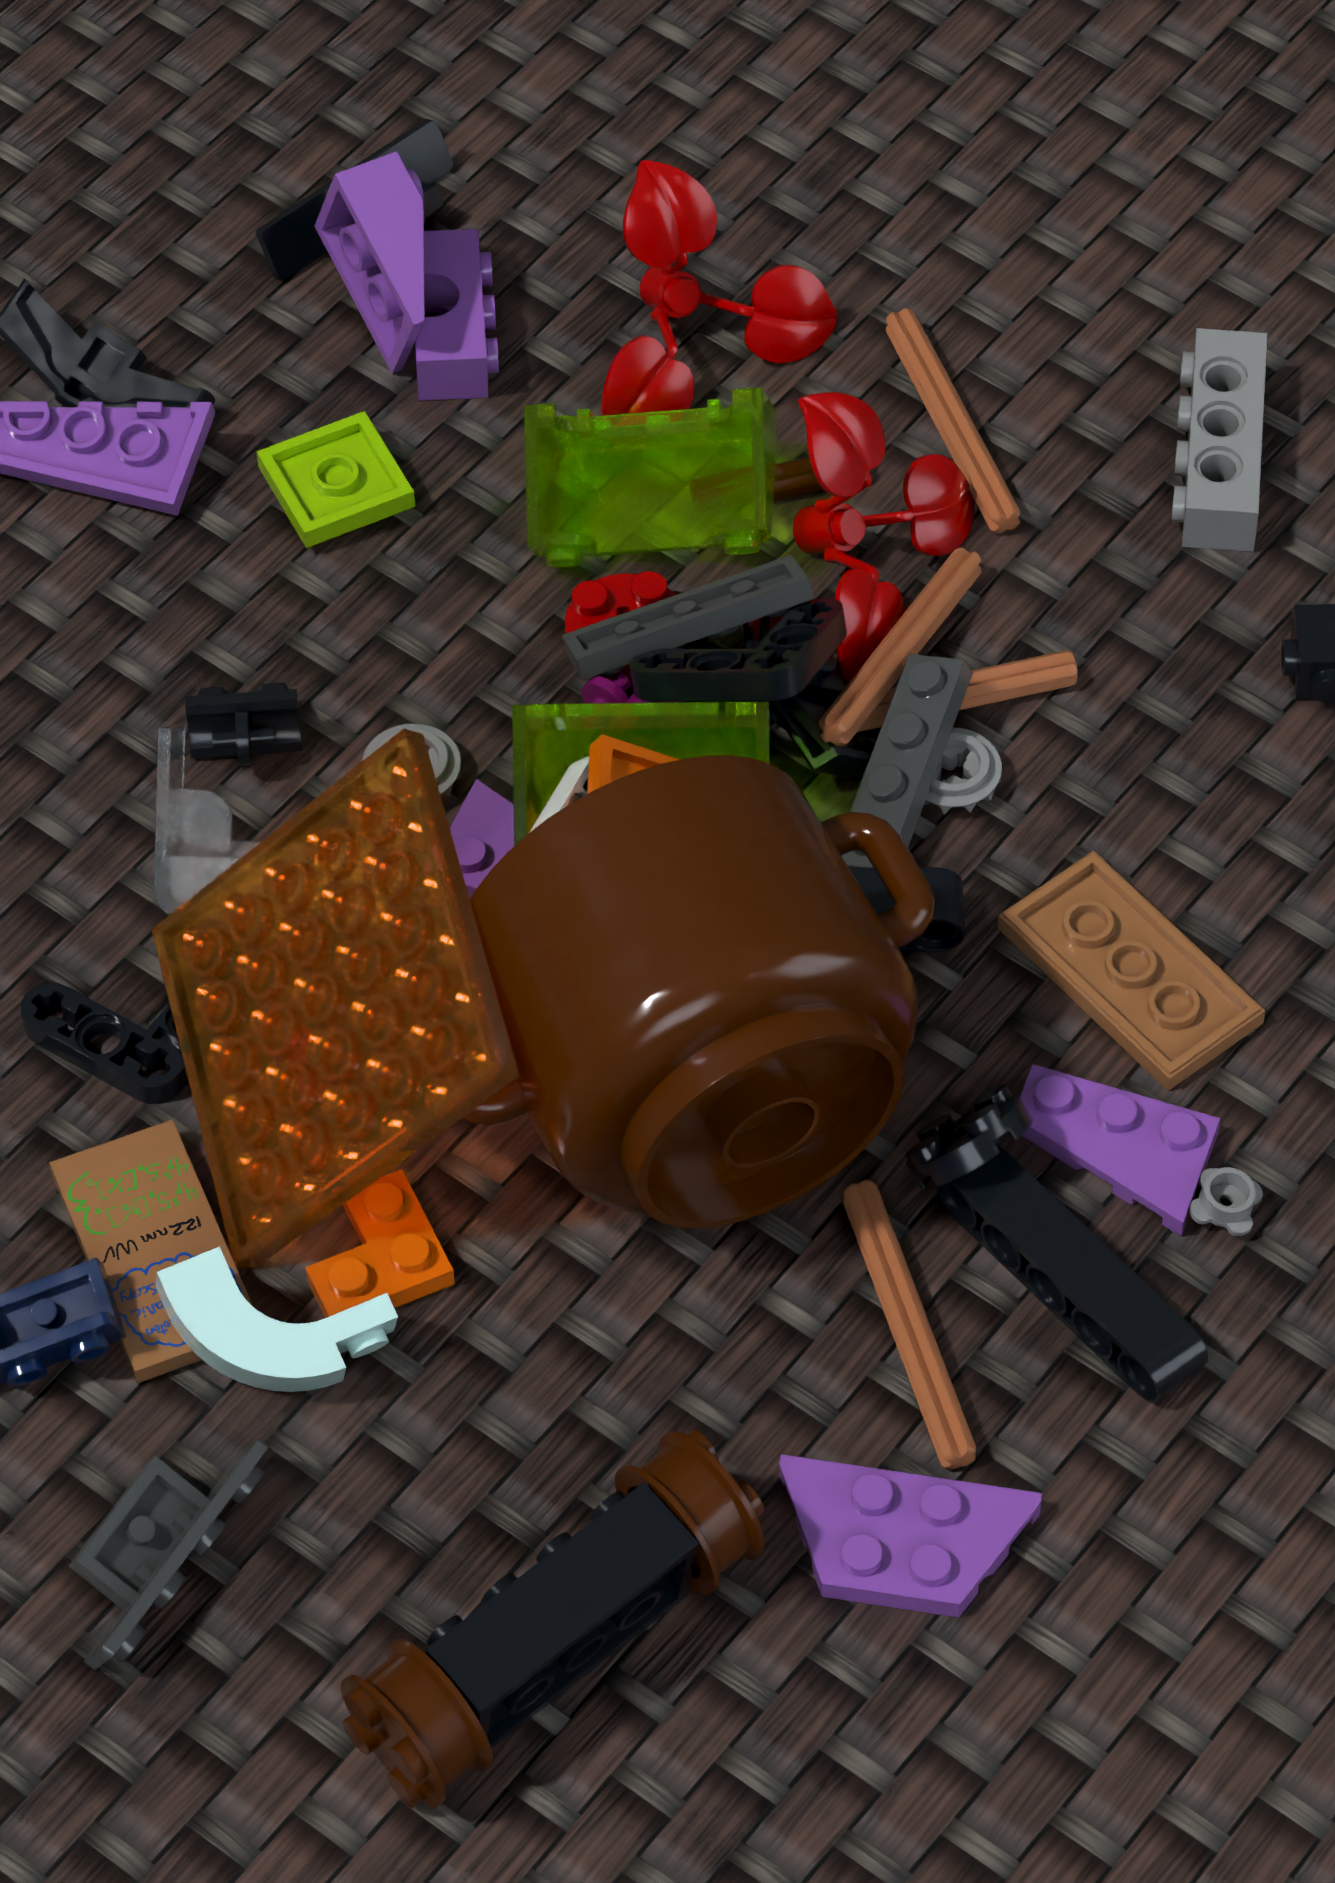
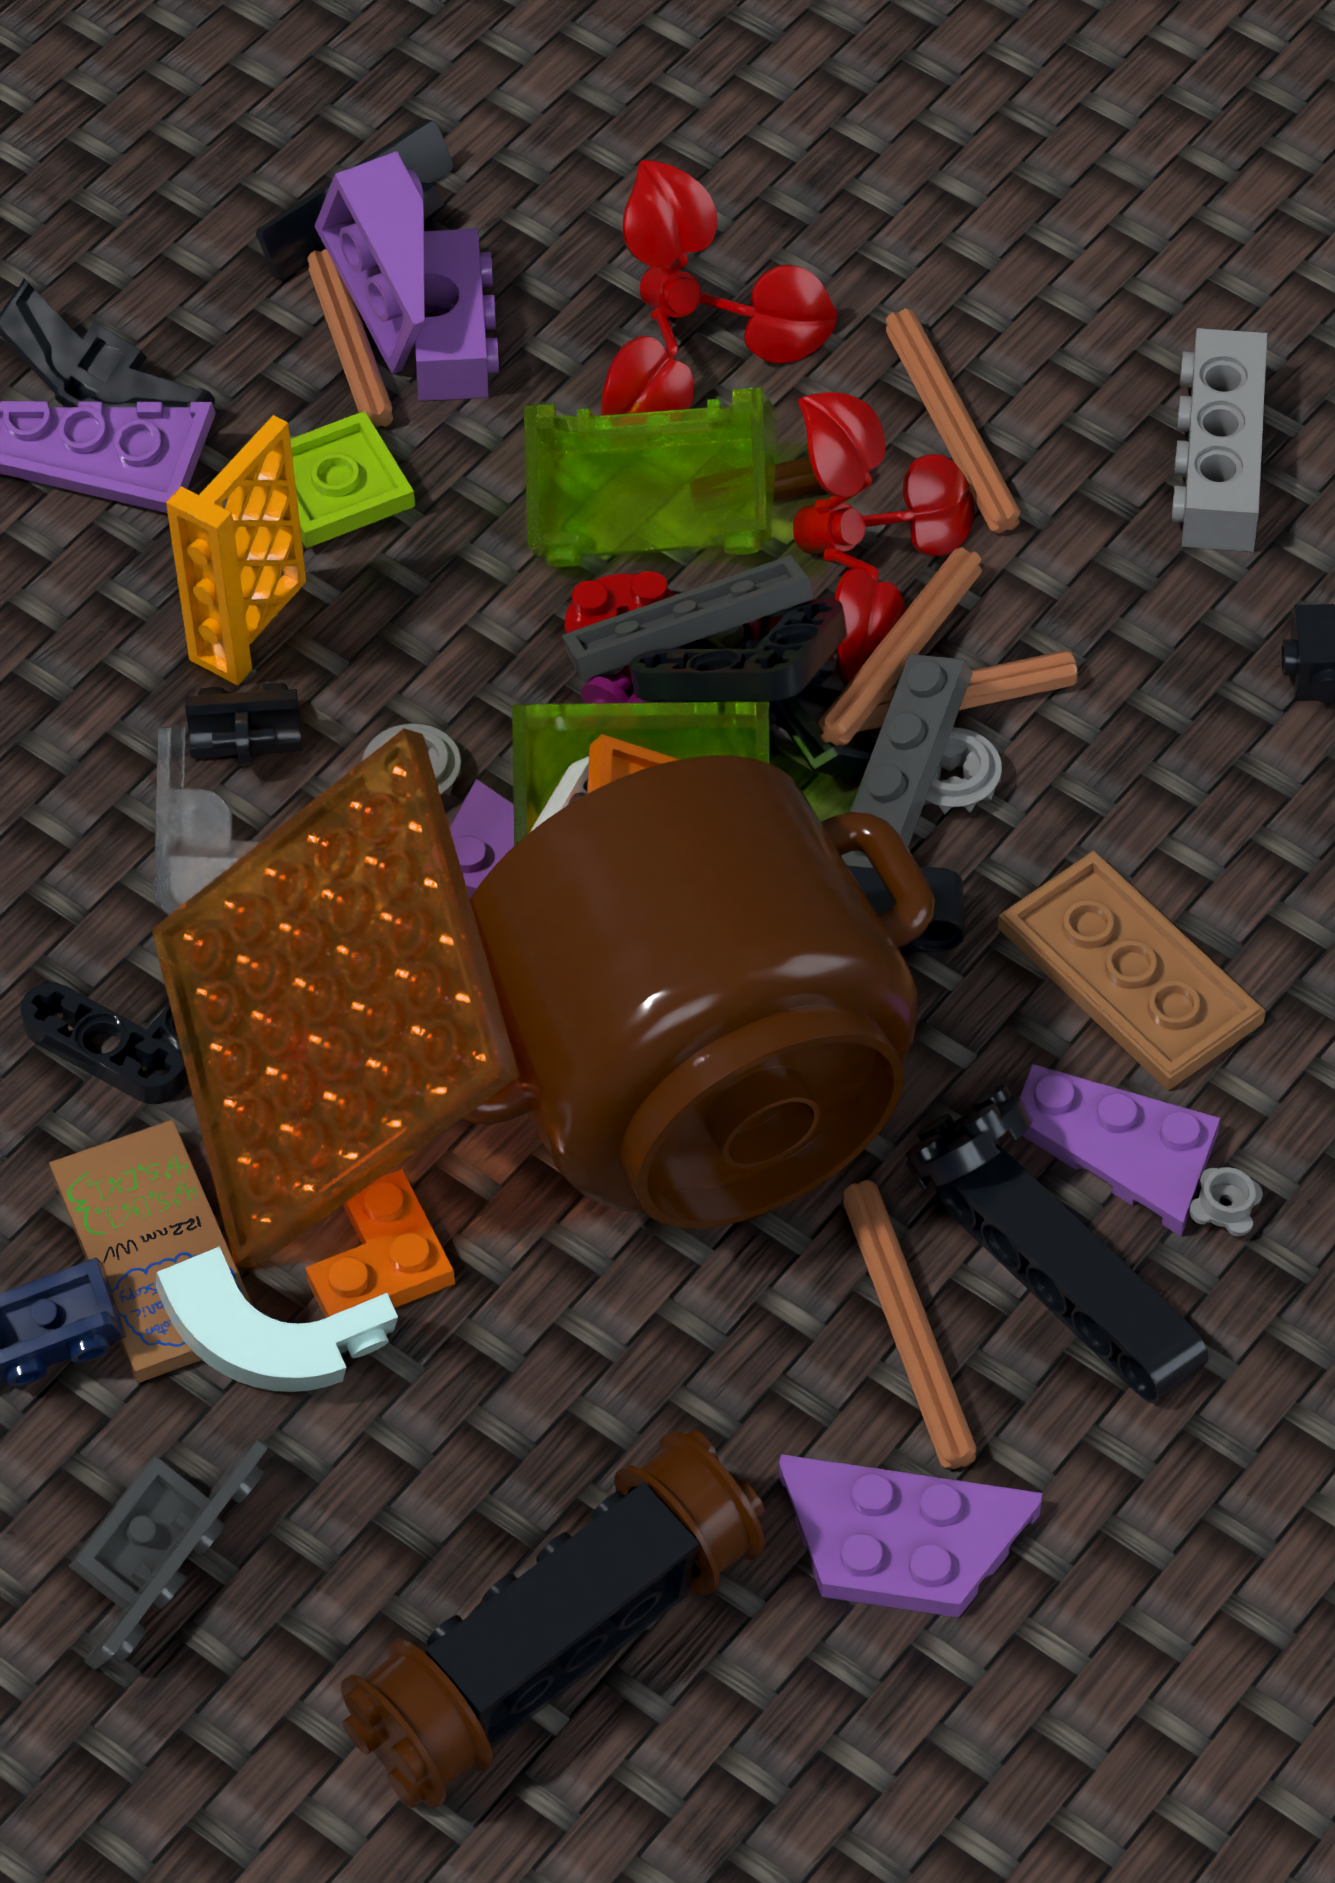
none -> light orange fence [166,415,307,686]
none -> nougat axle [307,249,393,428]

